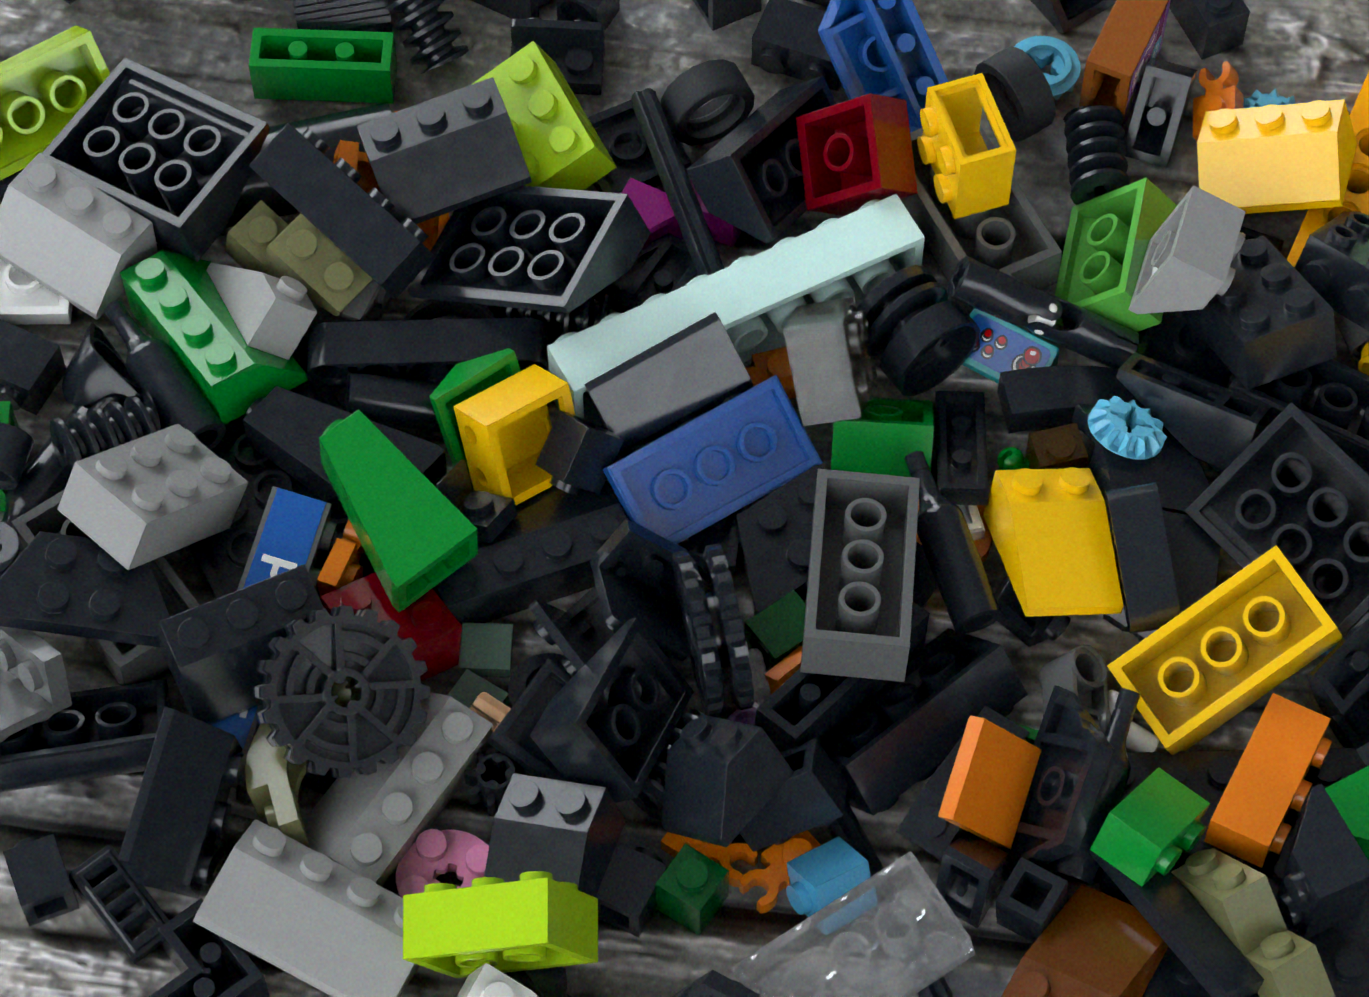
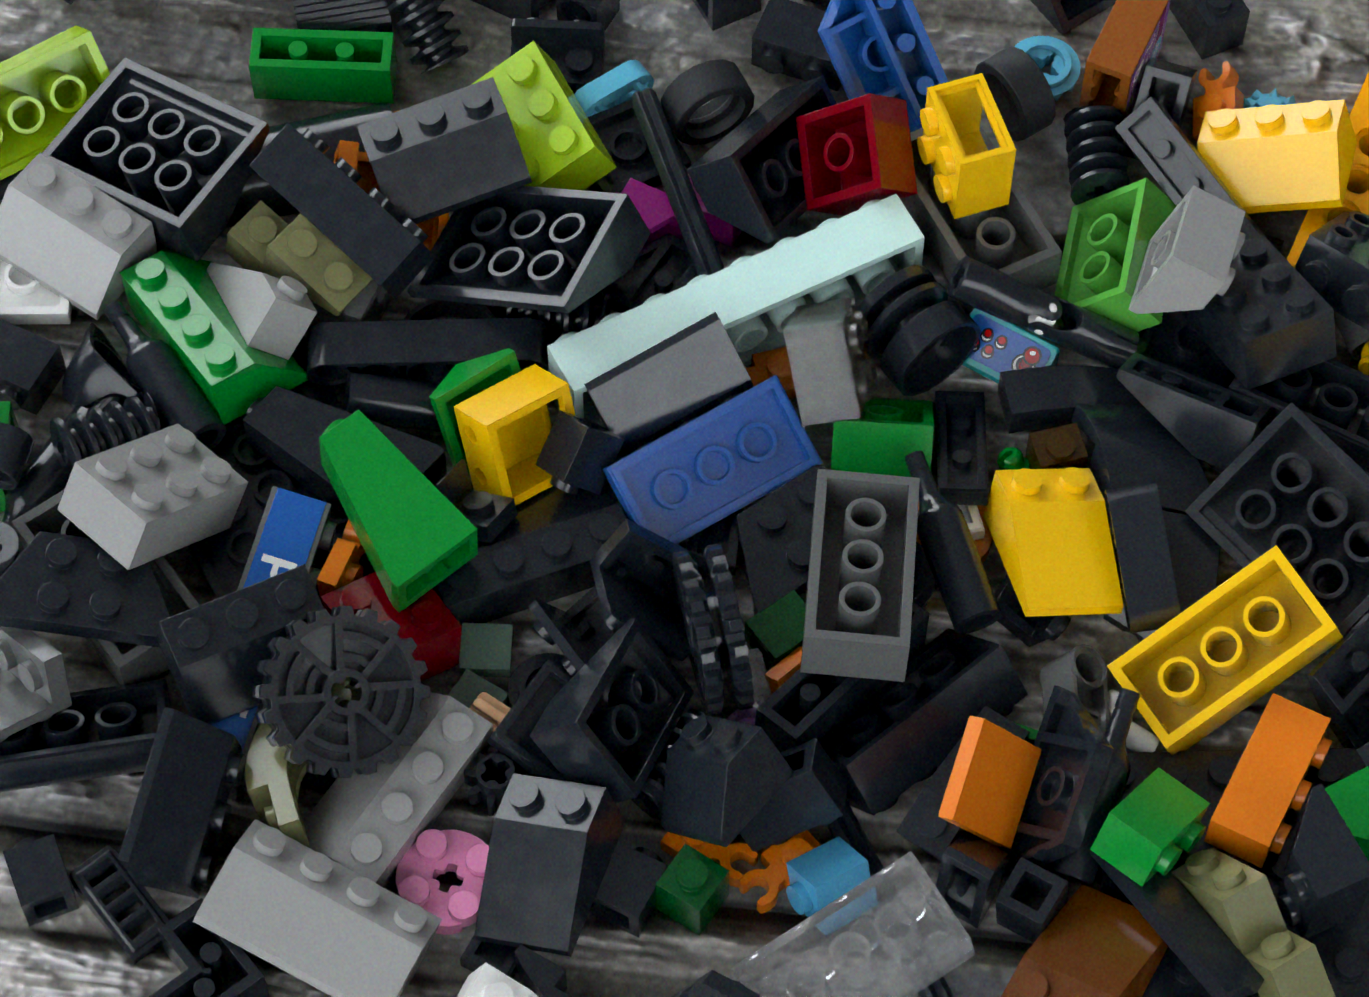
lime brick [402,871,598,978] -> none
medium azure gear [1088,396,1167,460] -> none
none -> medium azure beam [574,59,654,117]
none -> plate [1115,97,1266,241]

